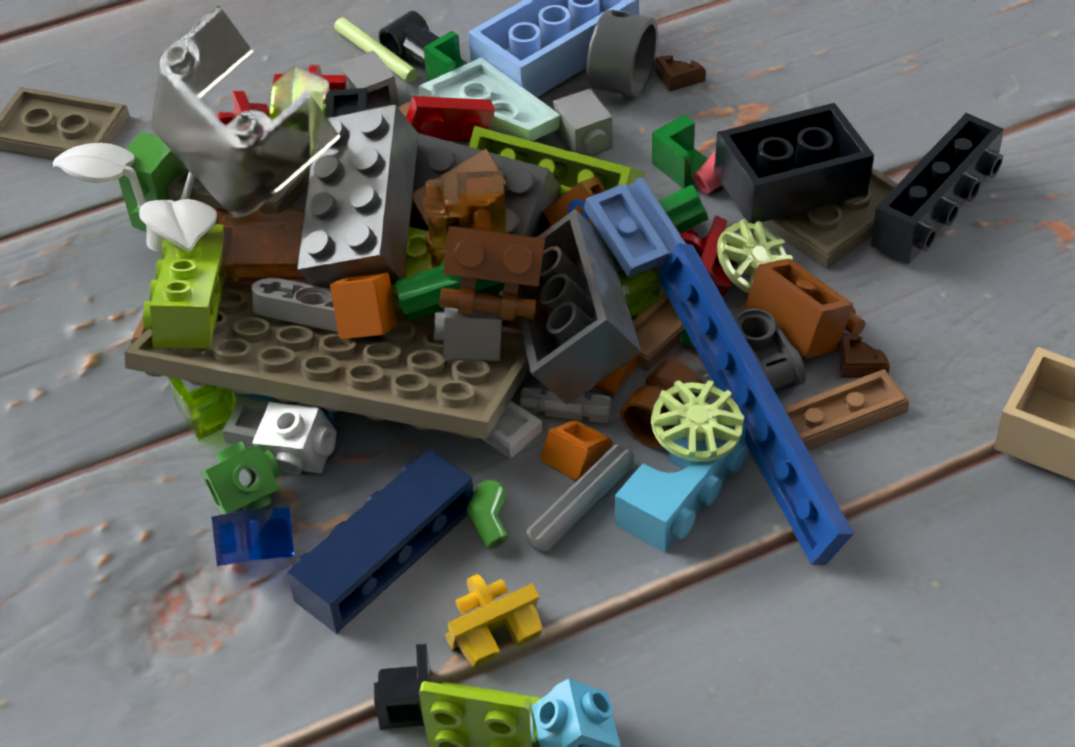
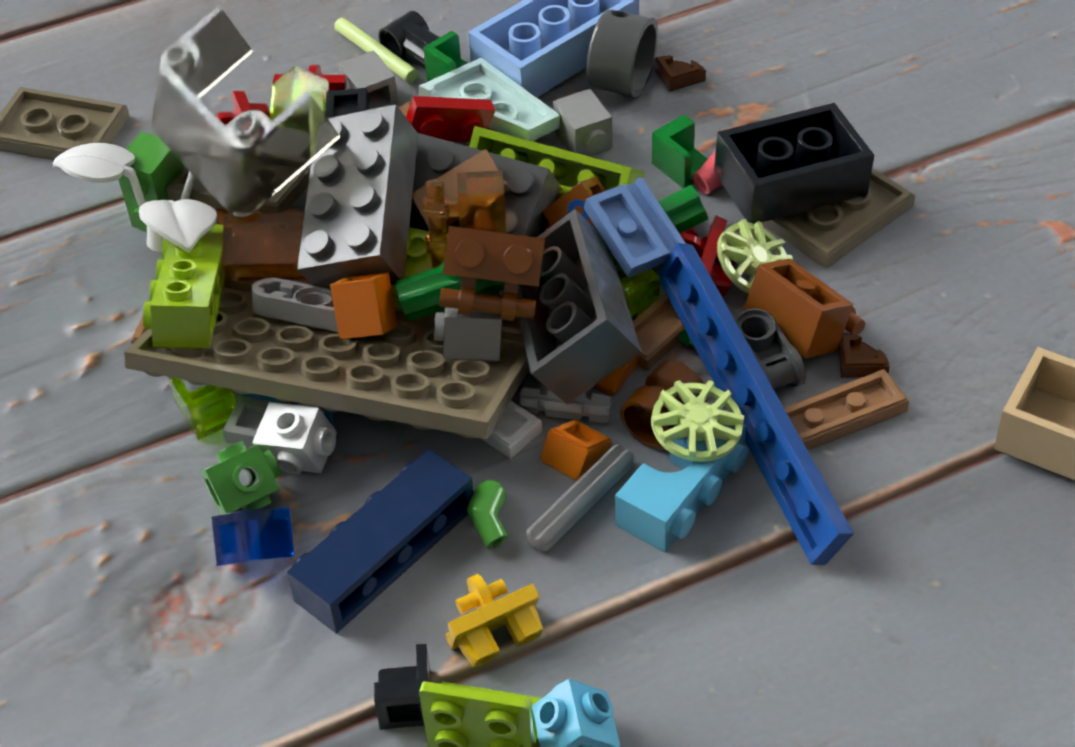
black brick [871,113,1004,264] -> none

